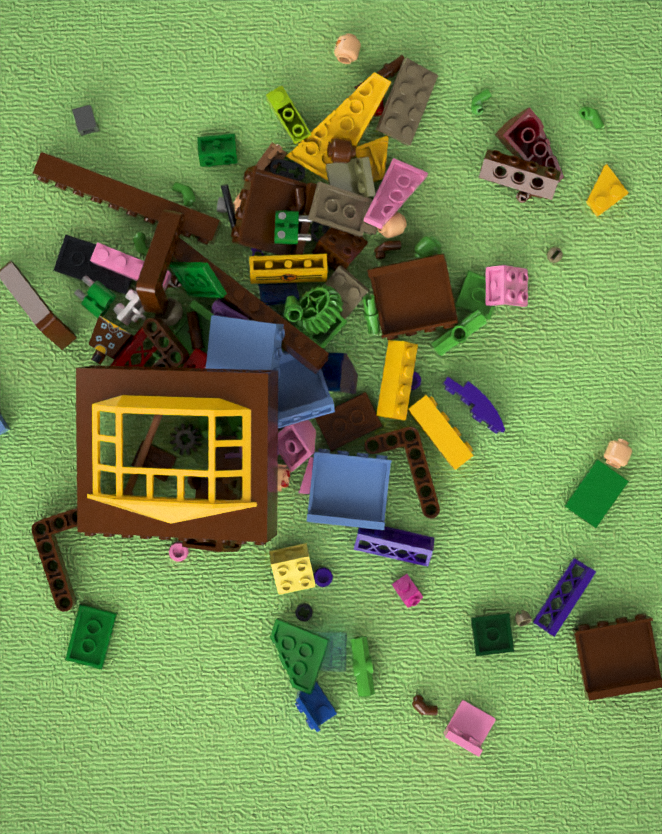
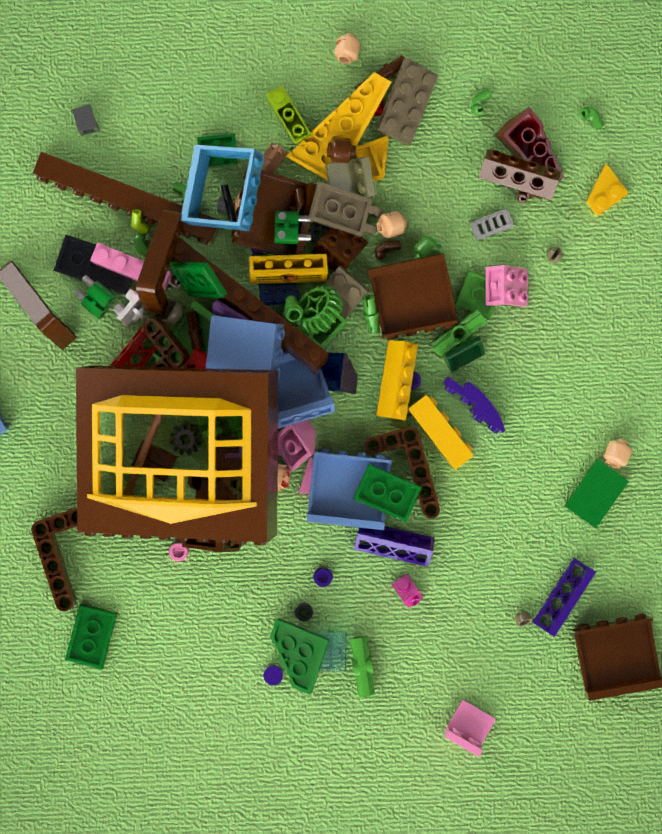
reddish brown torso [89,316,134,365] -> none
black beam [269,159,305,181] -> none
light yellow bracket [269,543,316,594] -> none
blue bracket [295,681,337,732] -> none
reddish brown tile [315,392,382,451] -> none
bright pink wing [364,158,428,229] -> none
reddish brown arm [412,695,438,716] -> none
dark green plate [470,612,514,656] -> none
none -> lime arm [131,209,149,234]
none -> dark azure window [180,145,264,231]
none -> dark purple tile [263,665,283,685]
none -> green tile [353,463,422,522]
none -> dark green tile [442,336,485,373]
none -> light grey slope [470,208,514,241]

